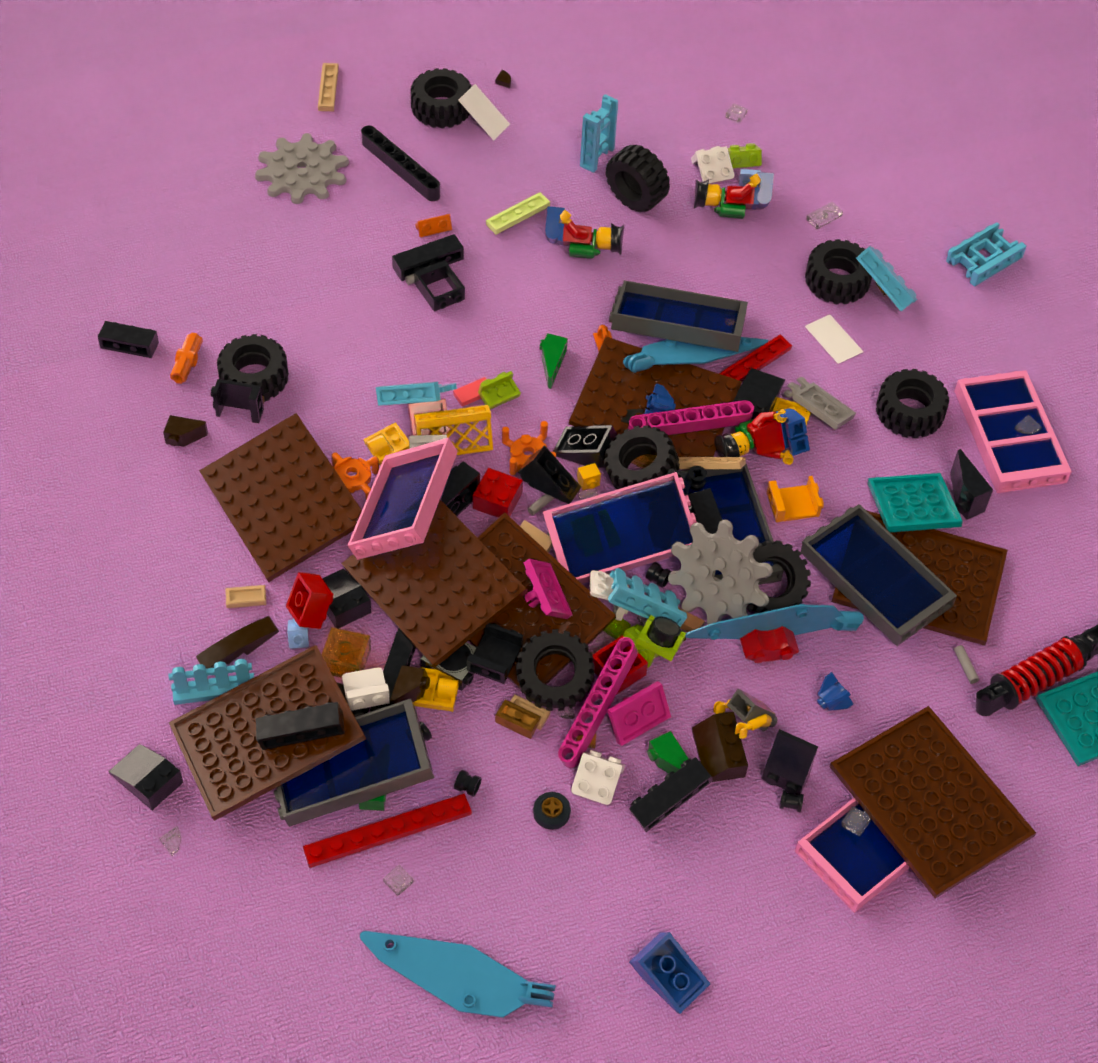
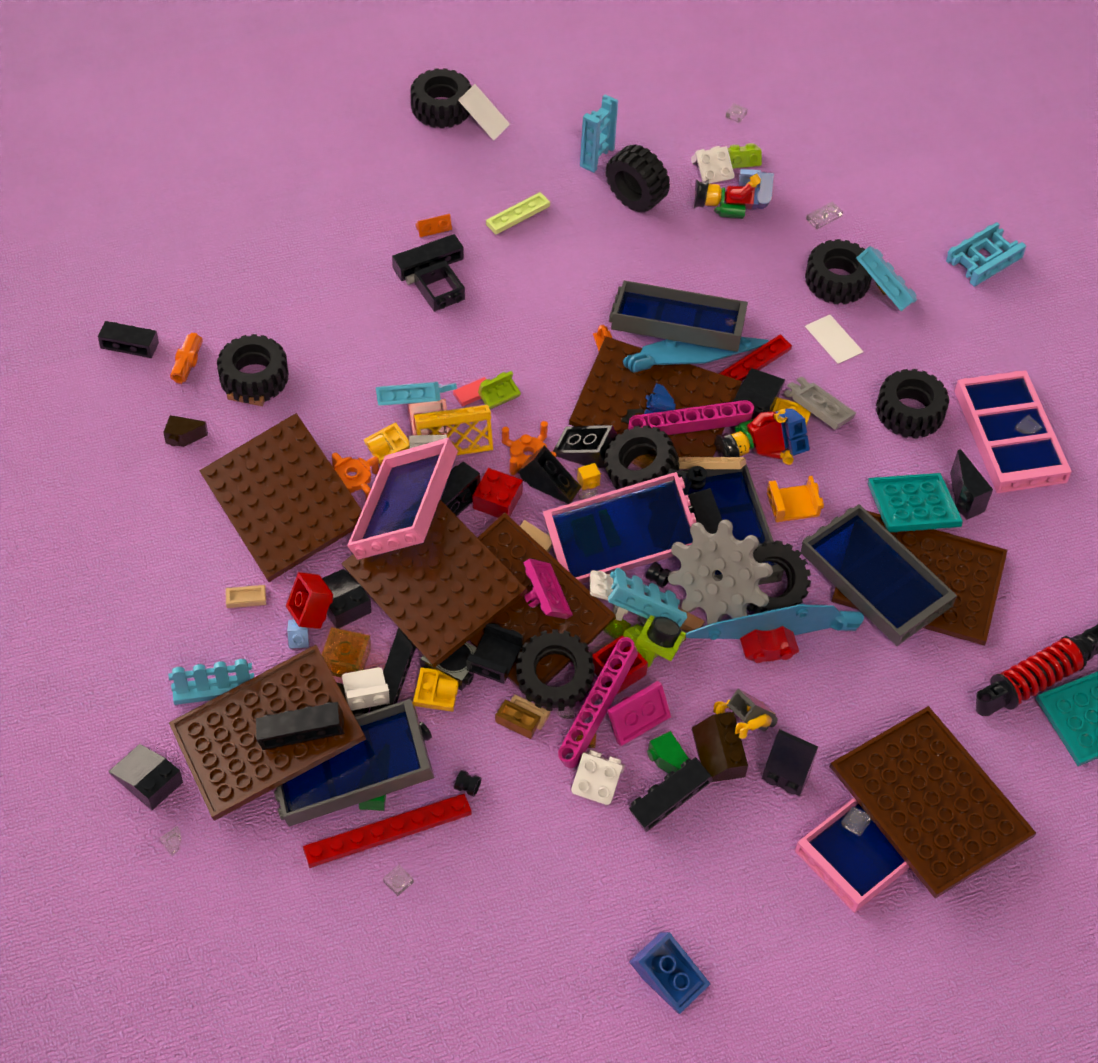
dark brown slope [196,616,279,669] -> none
black panel [211,379,264,423] -> none
light grey plate [255,133,349,204] -> none
tan tile [318,63,339,111] -> none
dark azure wing [360,931,556,1018] -> none
black beam [361,125,440,201] -> none
dark brown slope [390,666,430,705] -> none
dark brown tile [495,70,511,88] -> none
light grey piece [527,494,554,516] -> none
black wheel [533,792,571,830] -> none
green slope [539,333,568,389] -> none
piece [545,206,624,259] -> none
black bush [780,790,804,813] -> none
blue brick [817,672,854,711] -> none
light grey piece [954,645,979,684] -> none

